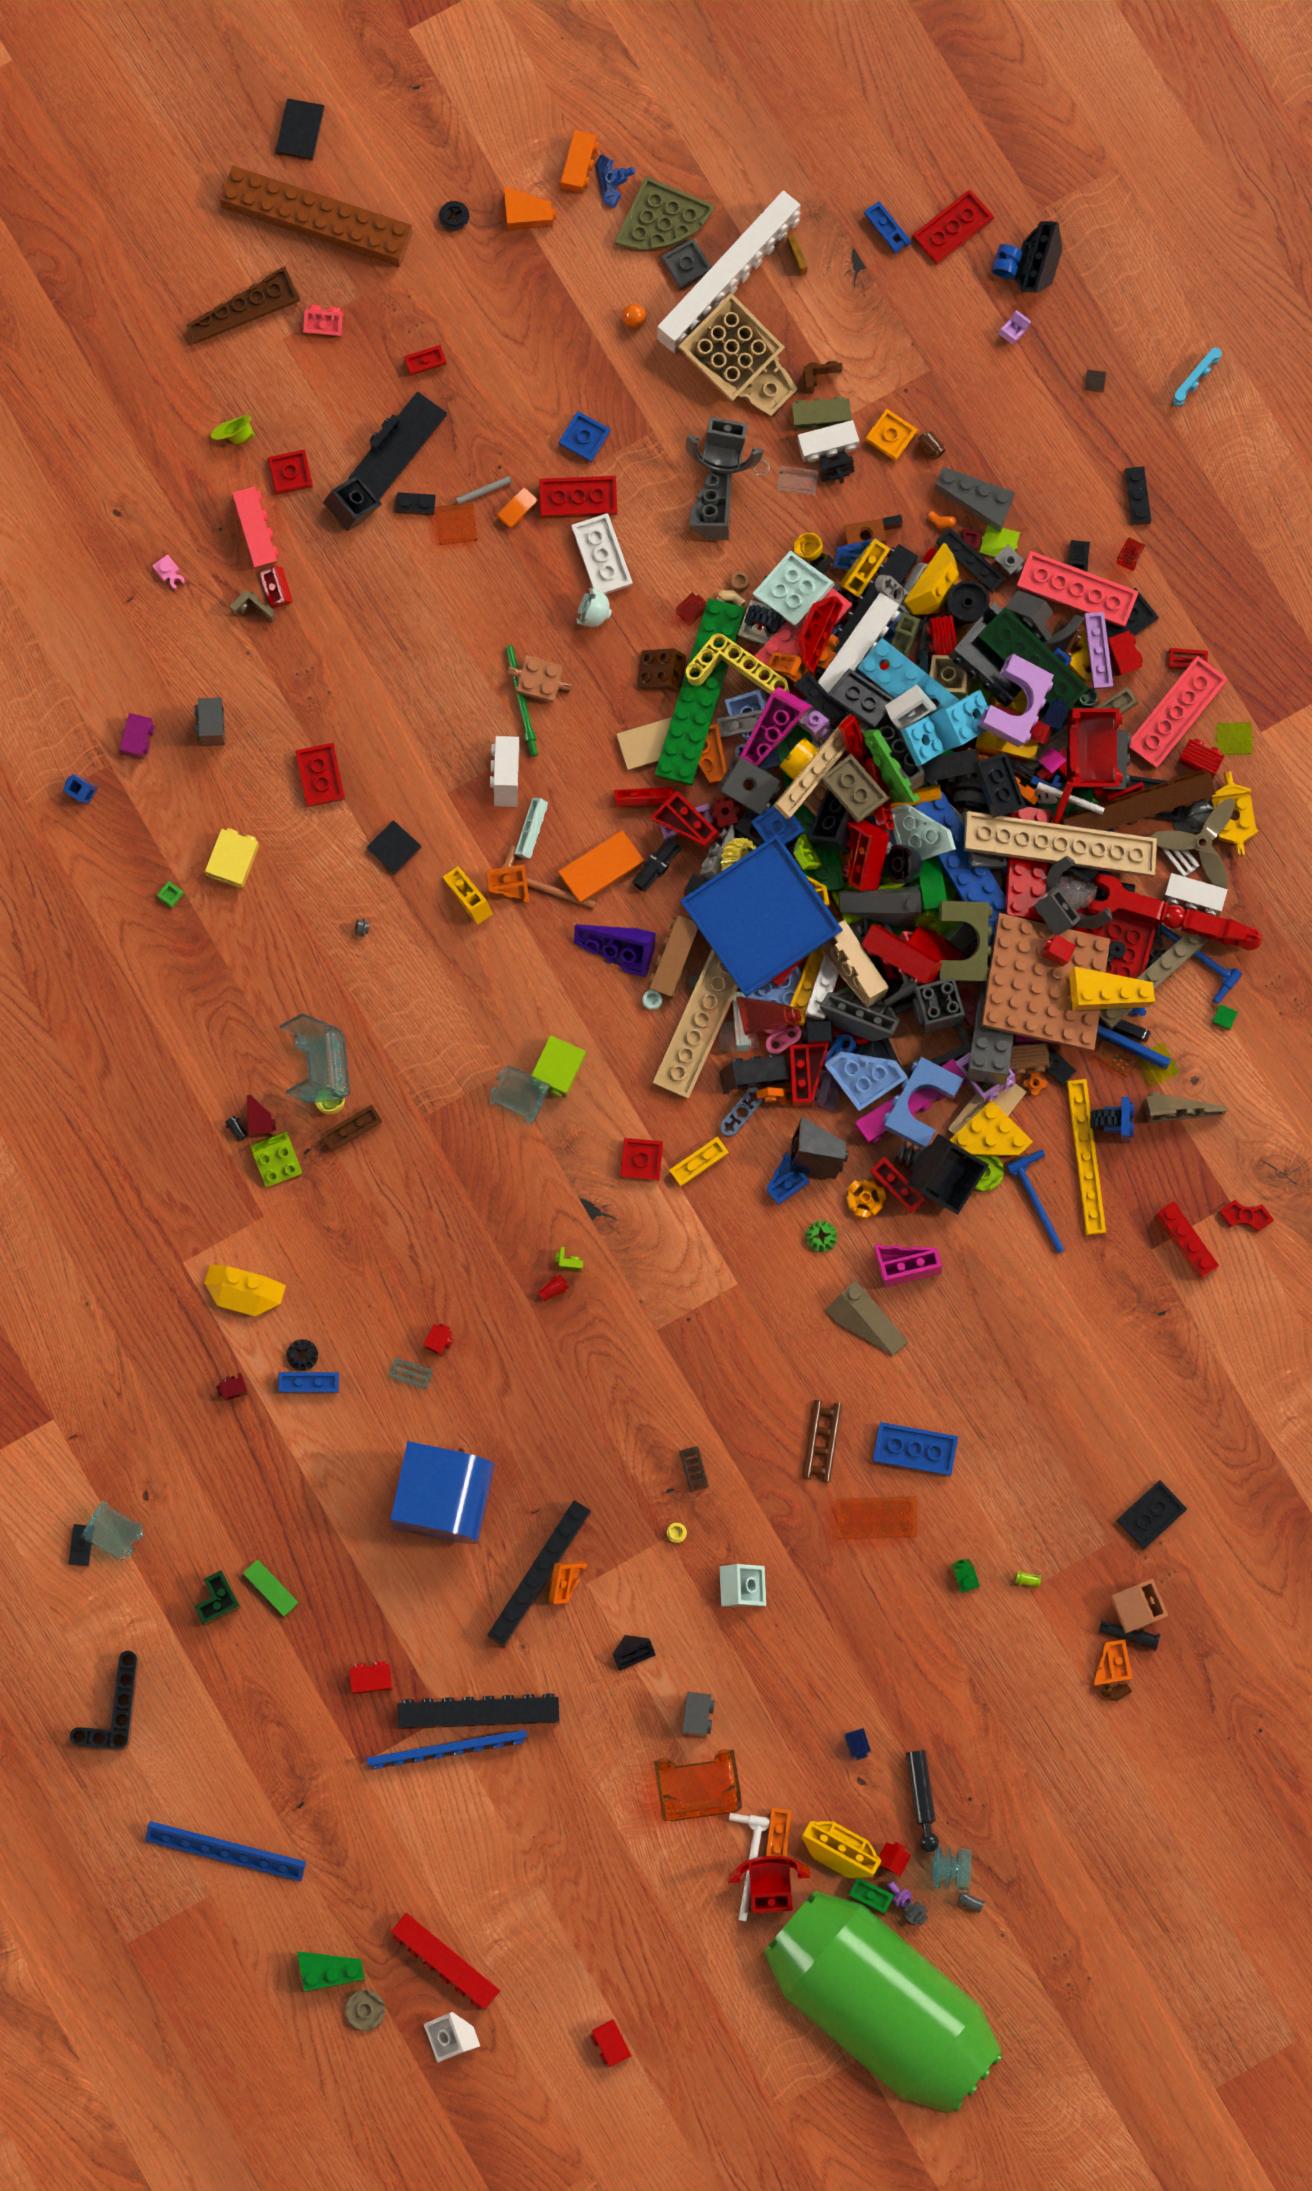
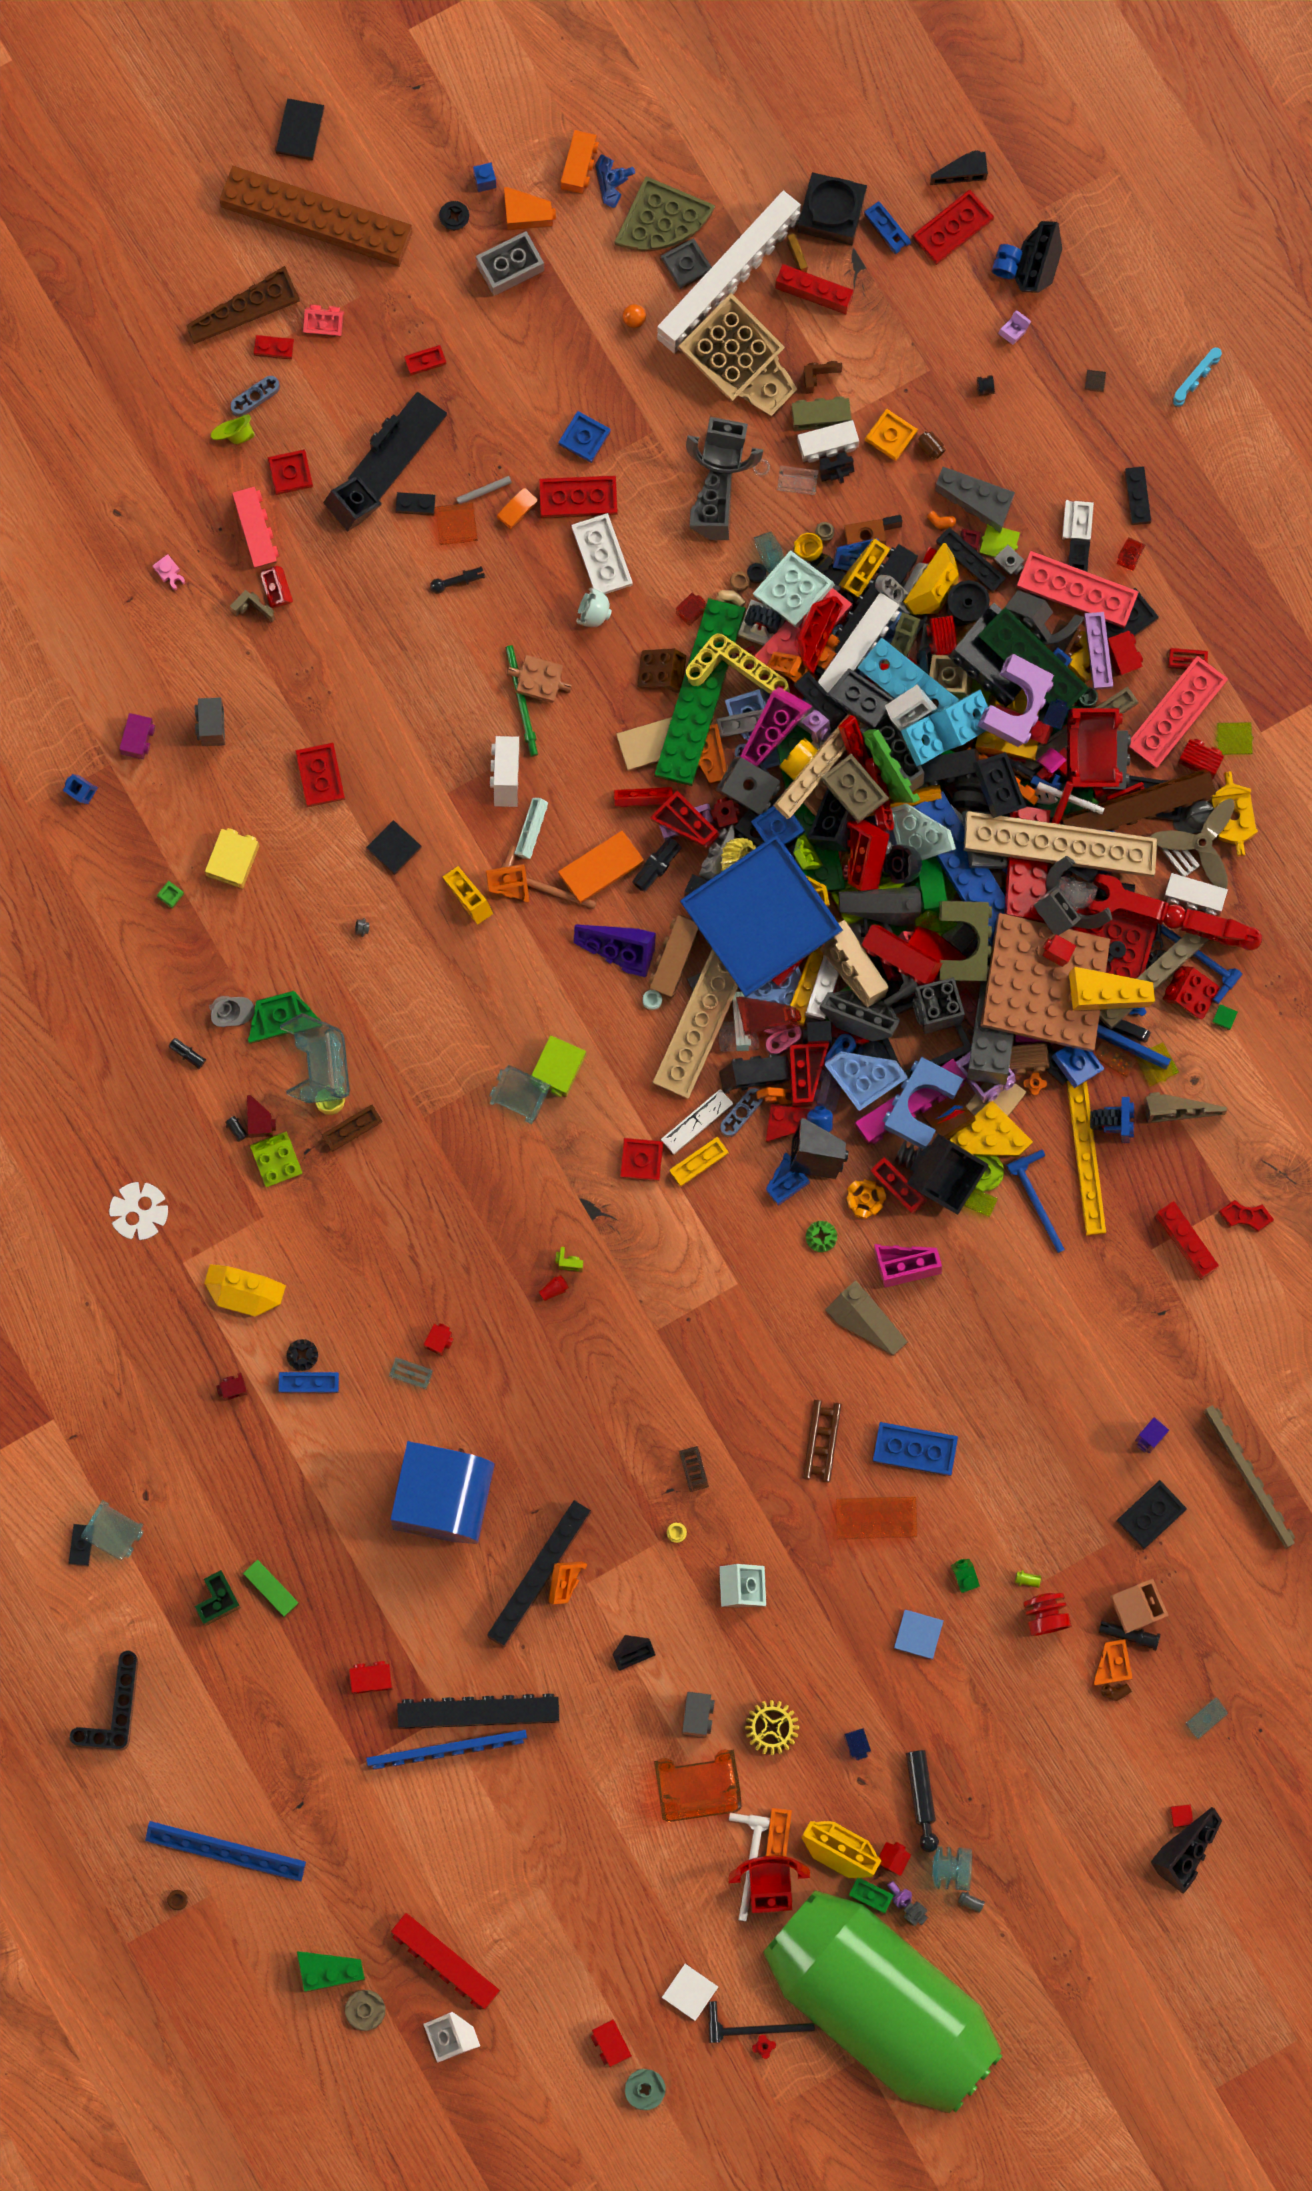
none -> white piece [109,1182,168,1240]
none -> reddish brown tile [167,1890,188,1910]
none -> black axle [169,1038,206,1069]
none -> light grey piece [209,996,254,1027]
none -> sand blue beam [231,376,280,417]
none -> green wing [248,991,322,1044]
none -> red plate [254,335,294,359]
none -> black pin [430,566,485,594]
none -> blue brick [473,162,497,192]
none -> light grey brick [476,231,544,296]
none -> sand green plate [625,2069,666,2110]
none -> white tile [661,1089,733,1155]
none -> white tile [662,1964,718,2021]
none -> black bar [708,2001,815,2043]
none -> light yellow gear [745,1700,799,1755]
none -> black tile [747,563,766,583]
none -> red plate [752,2035,776,2059]
none -> clear light blue slope [753,532,784,573]
none -> red wing [766,1104,810,1142]
none -> red brick [775,264,854,315]
none -> black container [797,172,867,246]
none -> blue head [807,1106,833,1132]
none -> dark tan plate [815,522,834,541]
none -> black tile [823,563,846,586]
none -> medium blue tile [894,1610,944,1660]
none -> reddish brown tile [922,1095,976,1139]
none -> black slope [930,150,988,185]
none -> clear neon green tile [964,1188,998,1217]
none -> black wheel [977,375,995,396]
none -> red wheel [1023,1593,1072,1636]
none -> blue plate [1052,1046,1104,1088]
none -> white plate [1062,500,1094,542]
none -> dark purple brick [1135,1417,1169,1453]
none -> black wedge [1151,1807,1222,1894]
none -> red bracket [1162,966,1219,1019]
none -> red tile [1170,1804,1193,1827]
none -> clear light blue slope [1185,1697,1228,1739]
none -> dark tan plate [1204,1405,1295,1549]

